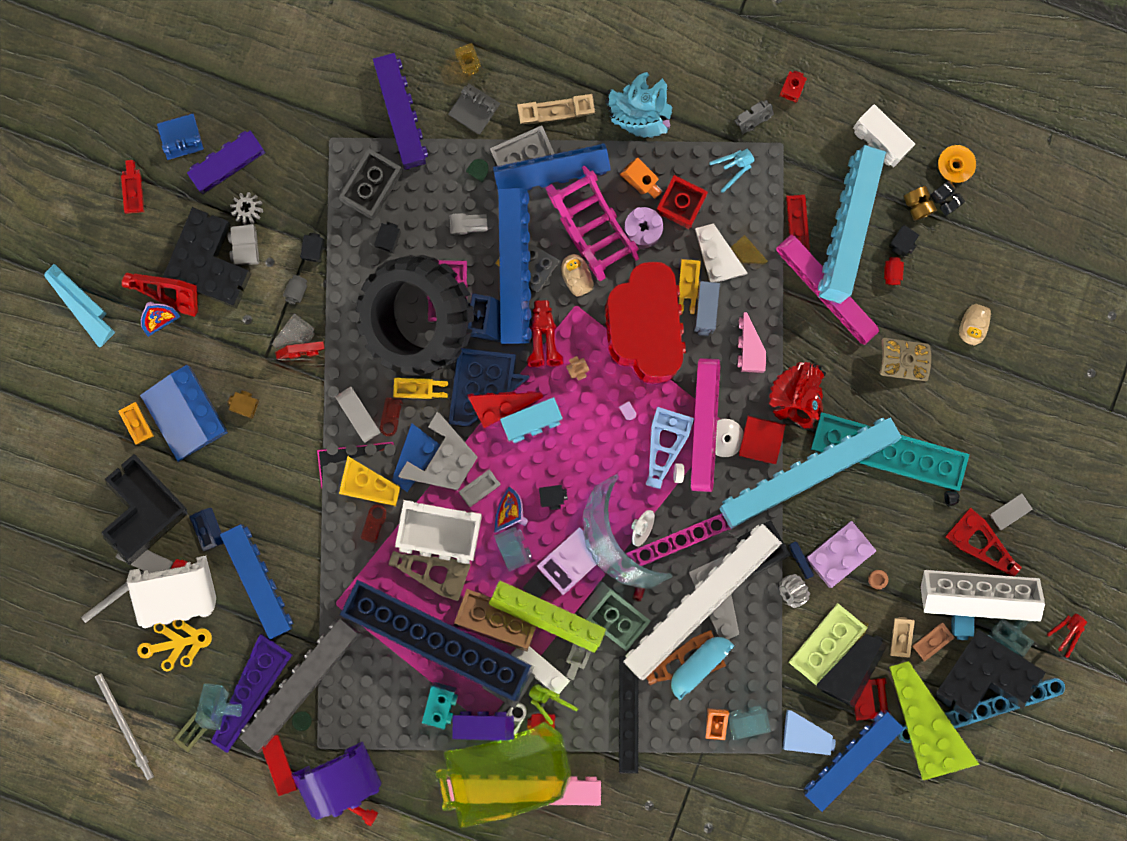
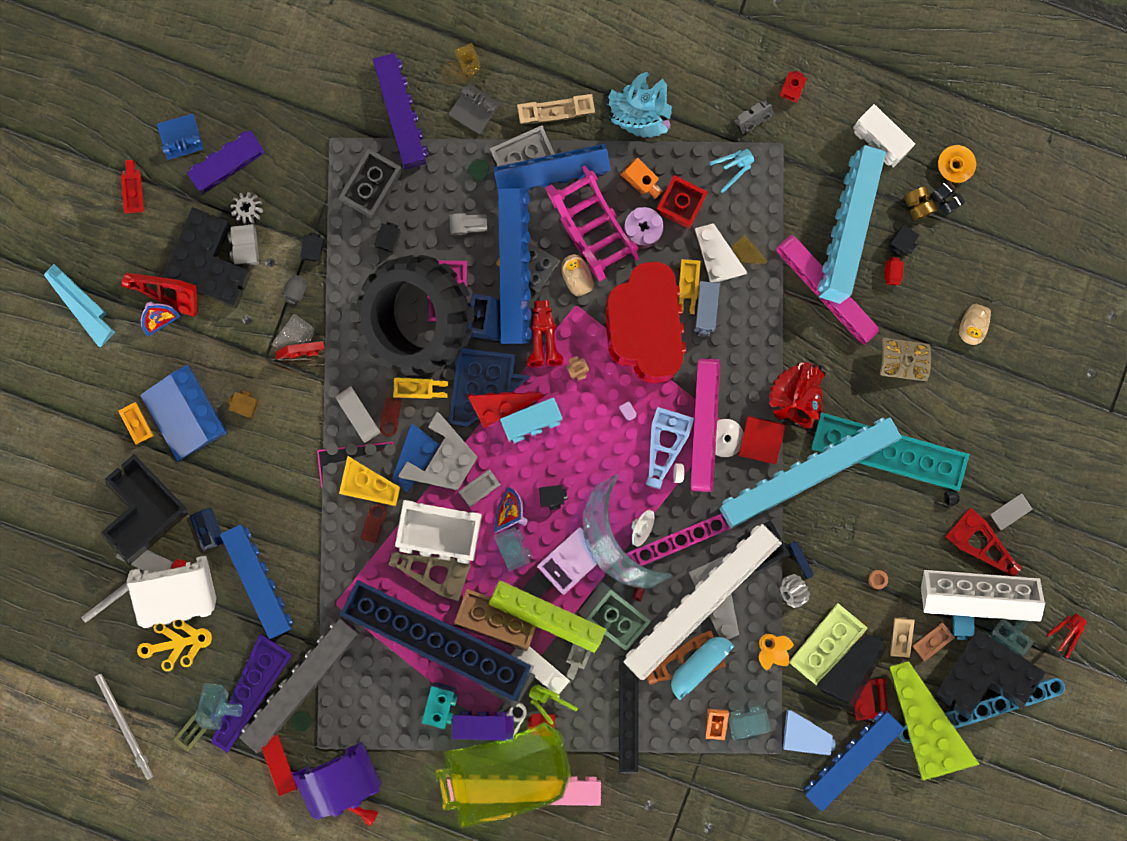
bright pink slope [737,312,766,373] -> none
red tile [786,194,810,252] -> none
lavender brick [805,521,876,588] -> none
none -> light orange plate [759,634,794,670]

